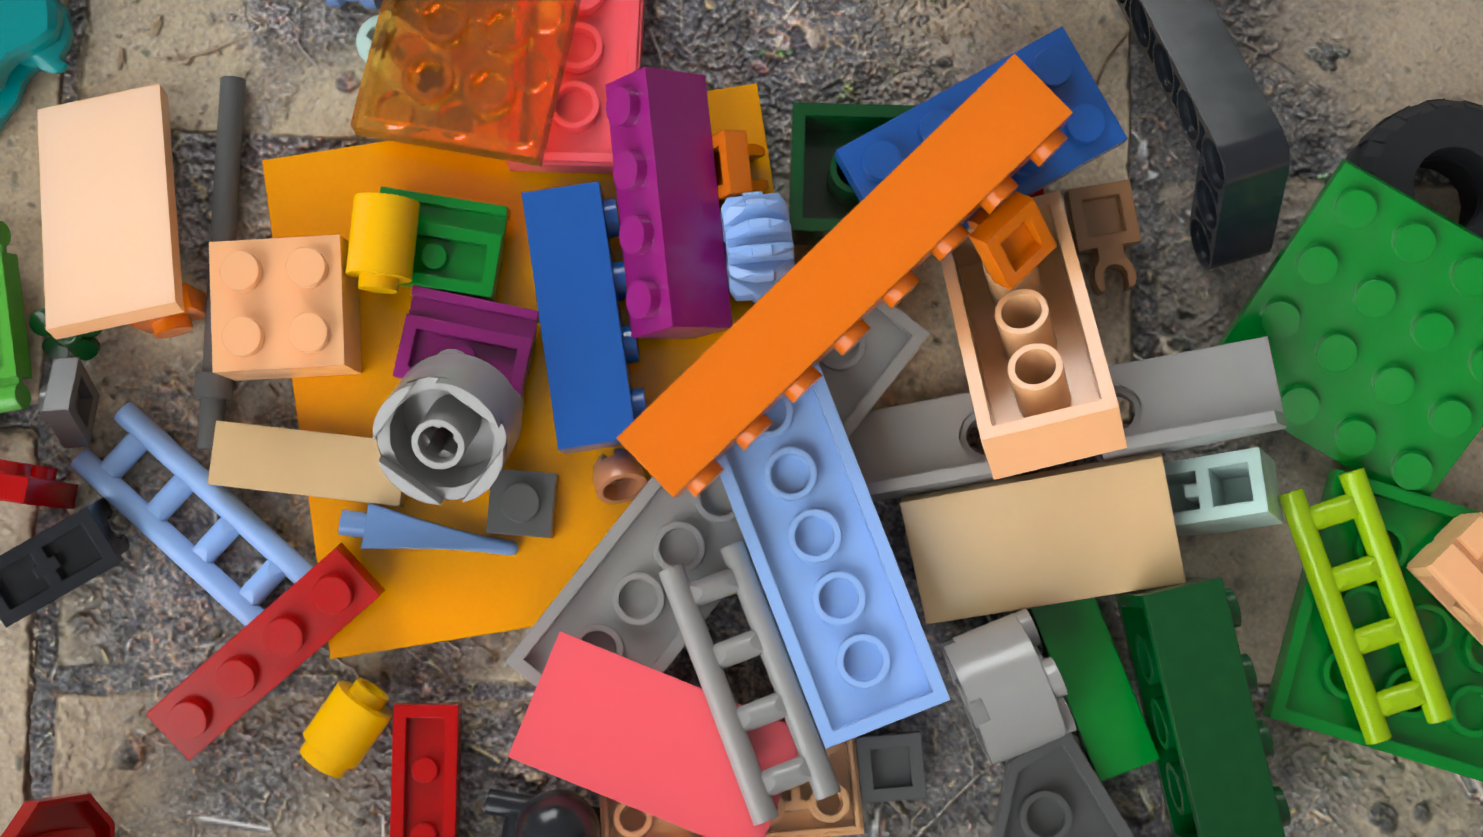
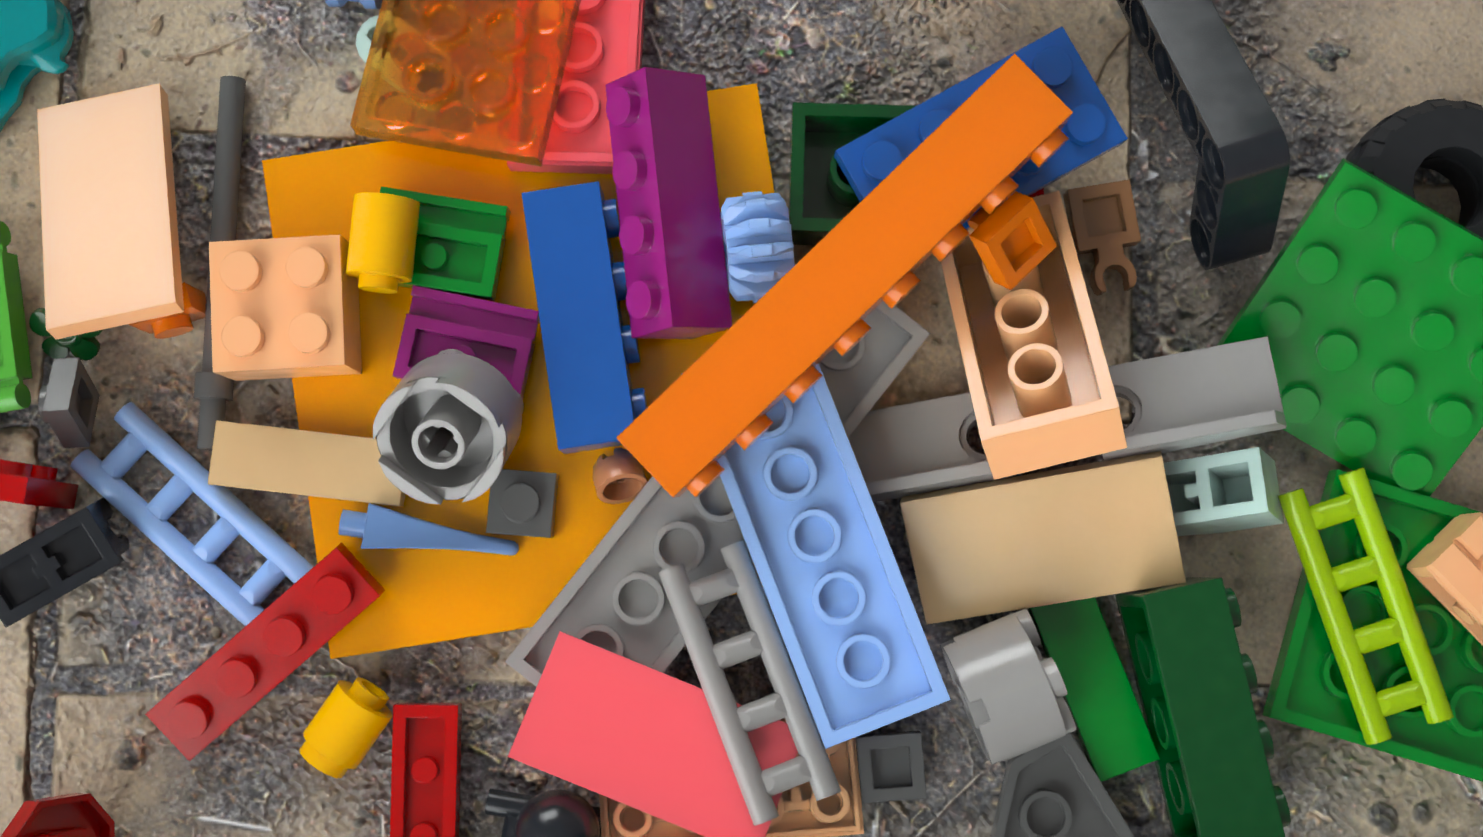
orange tile [712,130,769,208] -> none

